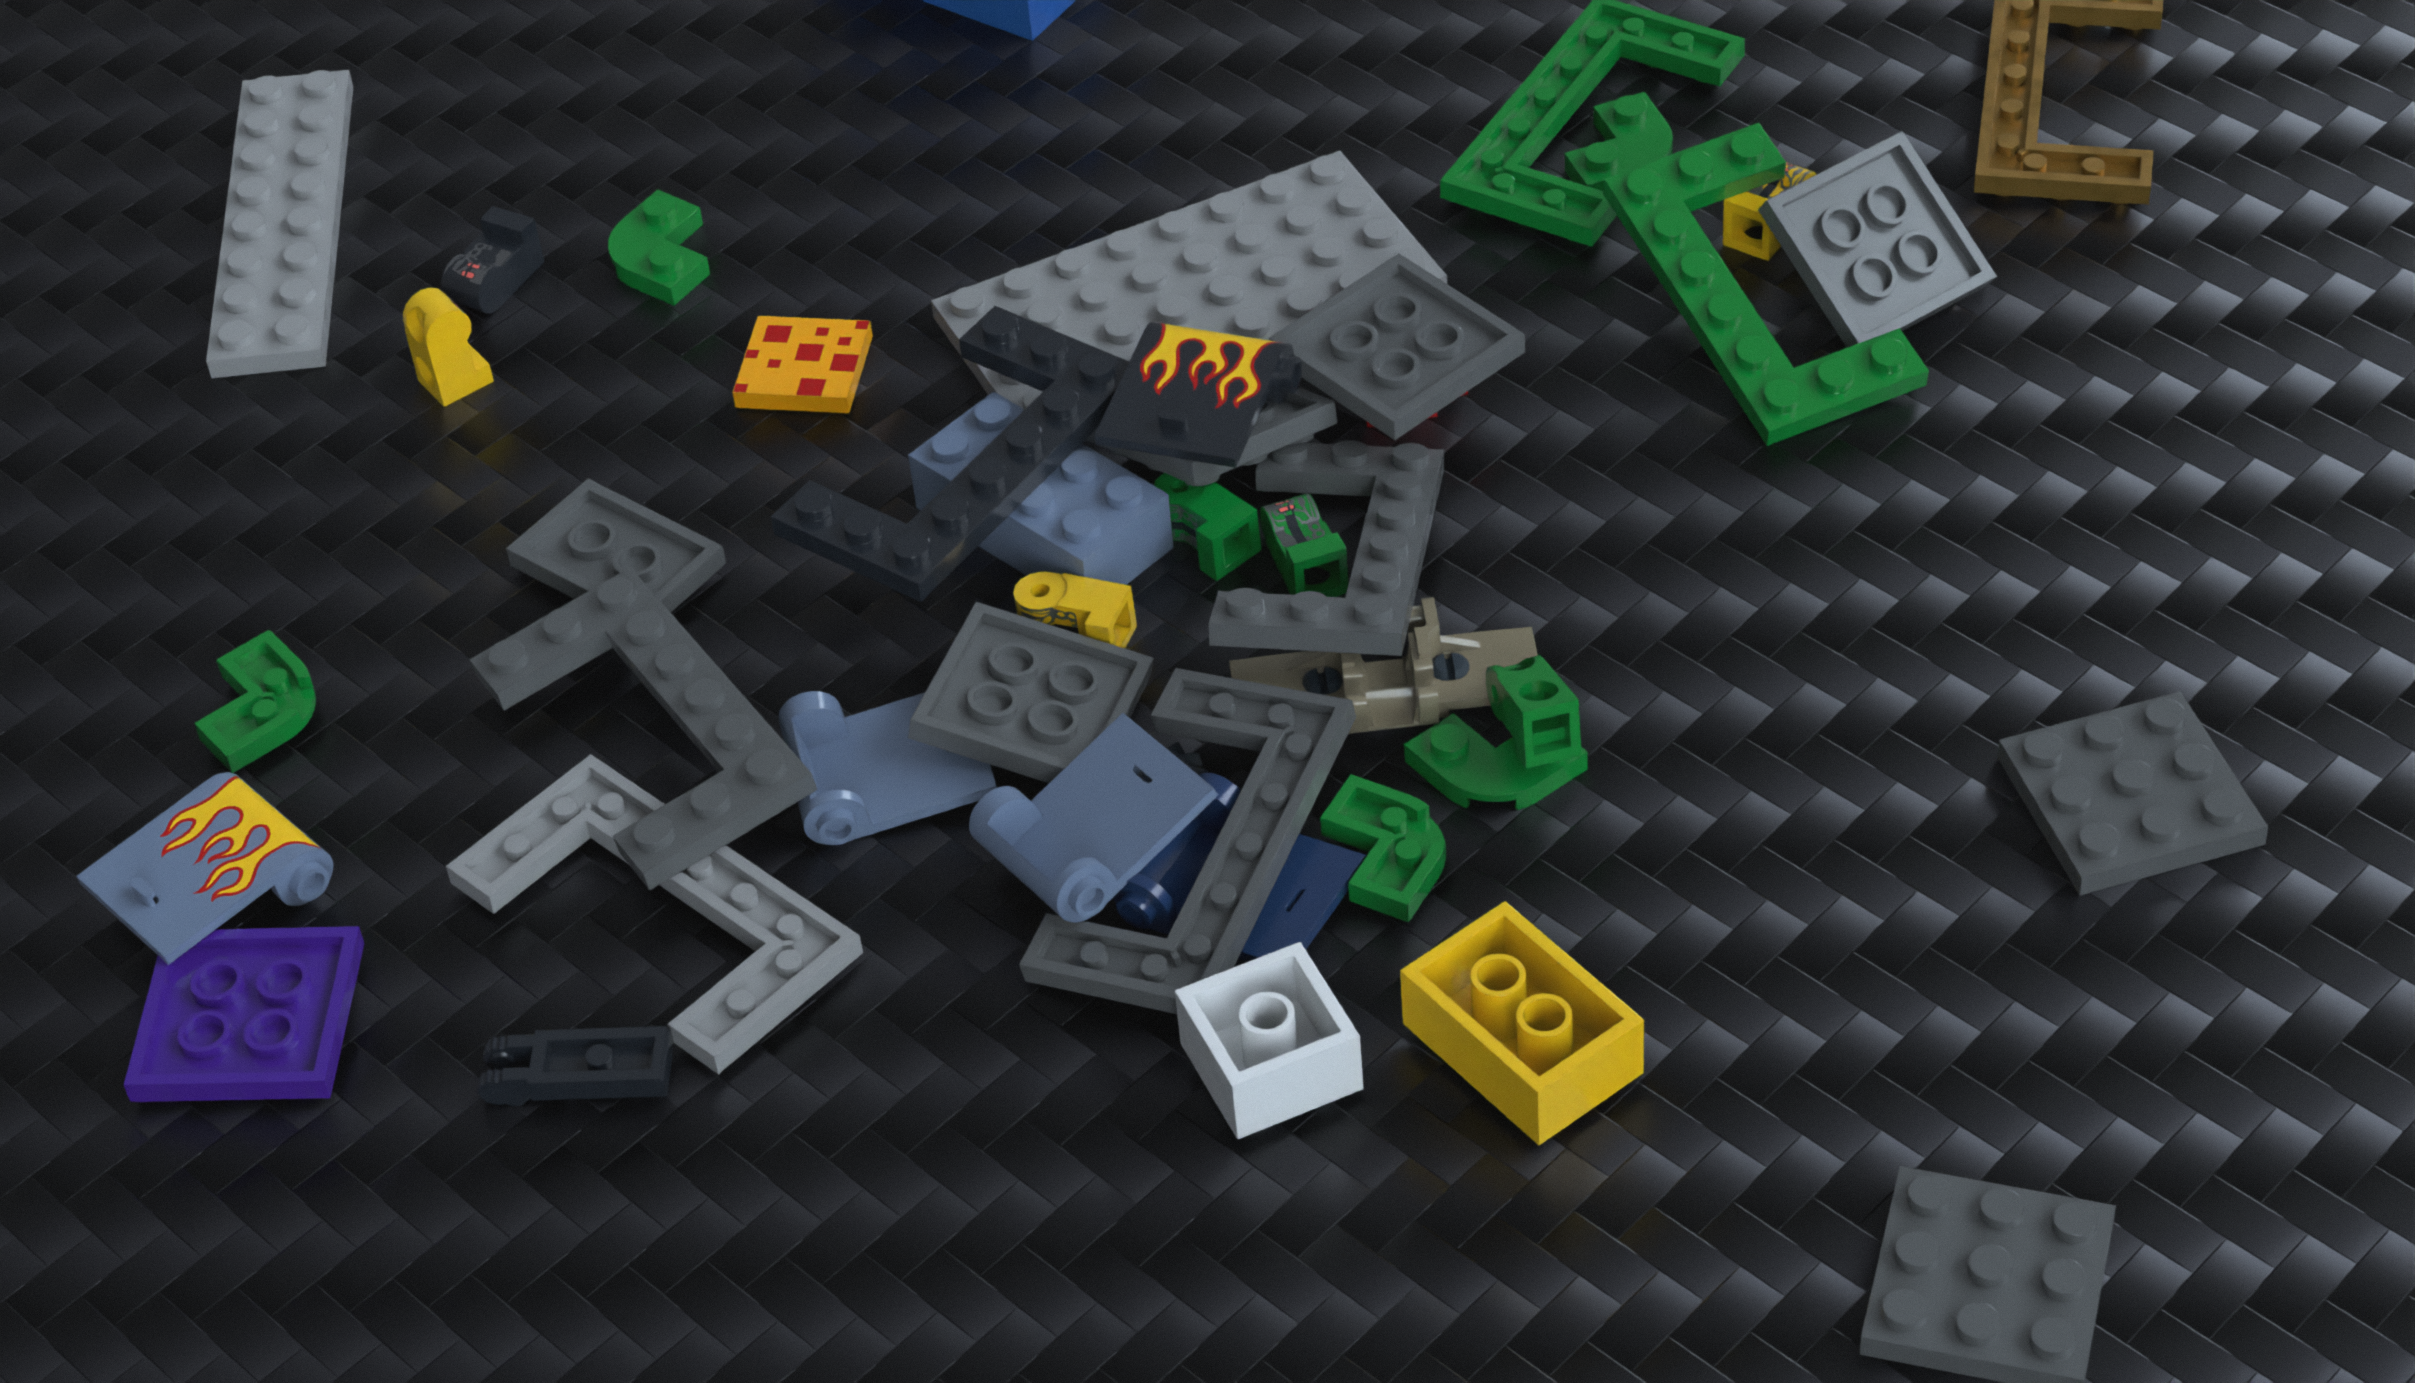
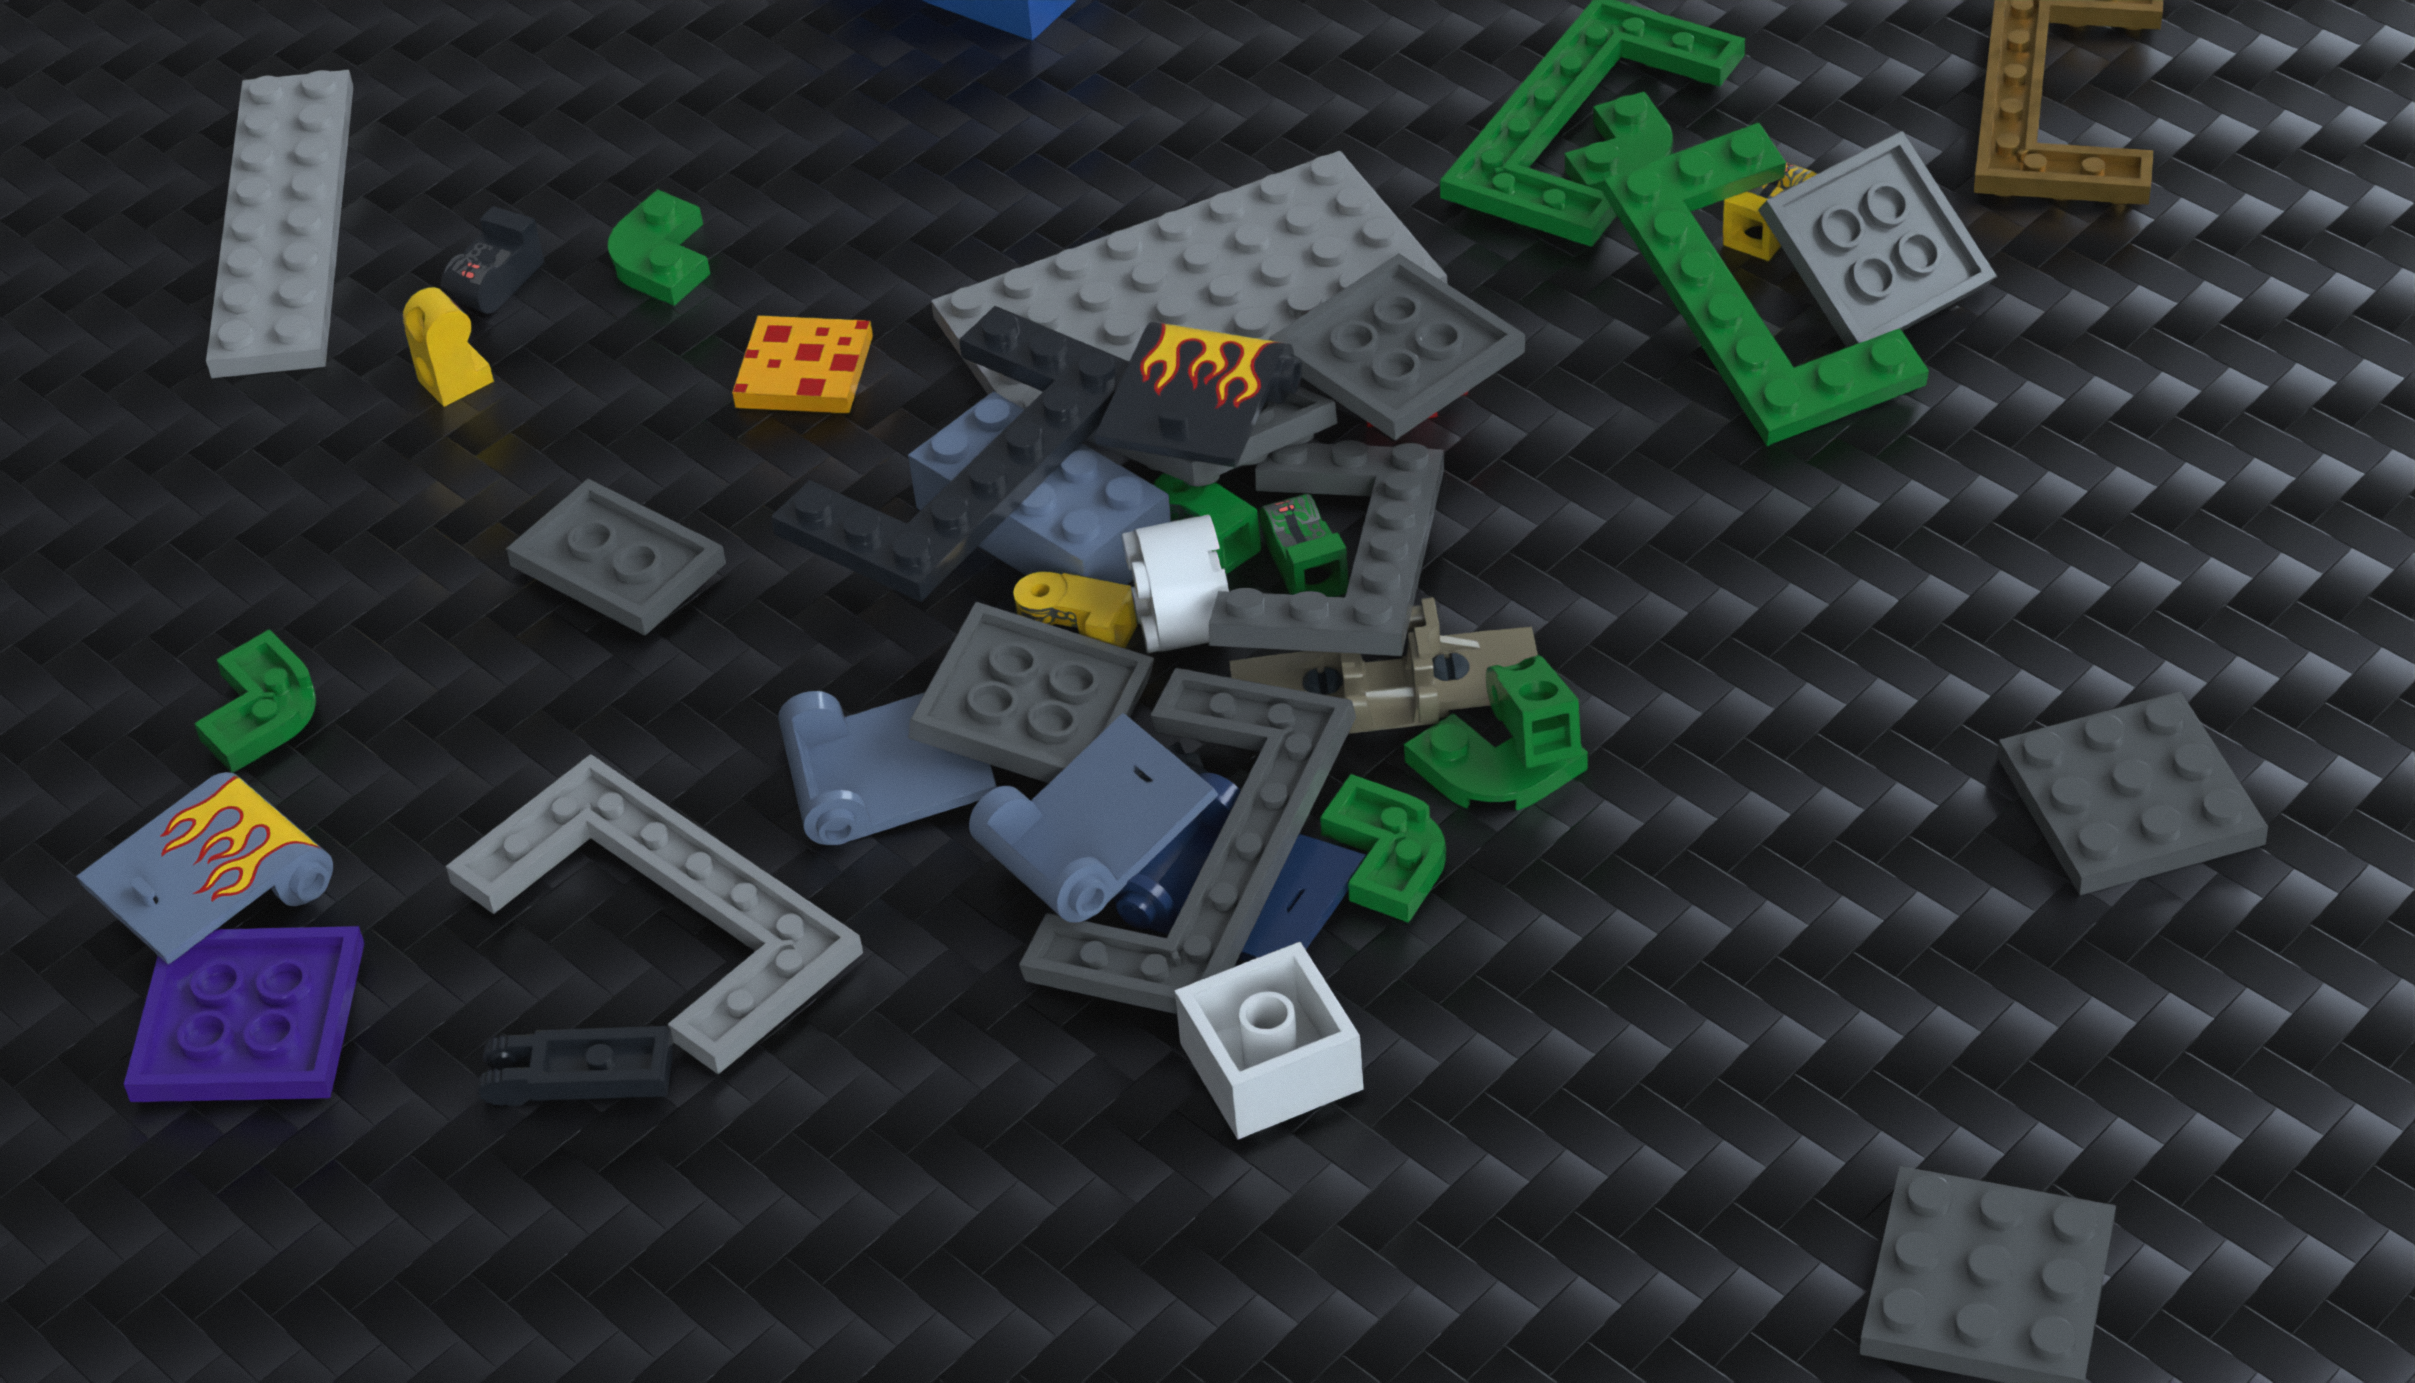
dark grey plate [470,567,817,890] -> none
yellow brick [1400,901,1644,1145] -> none
none -> white brick [1122,515,1229,653]

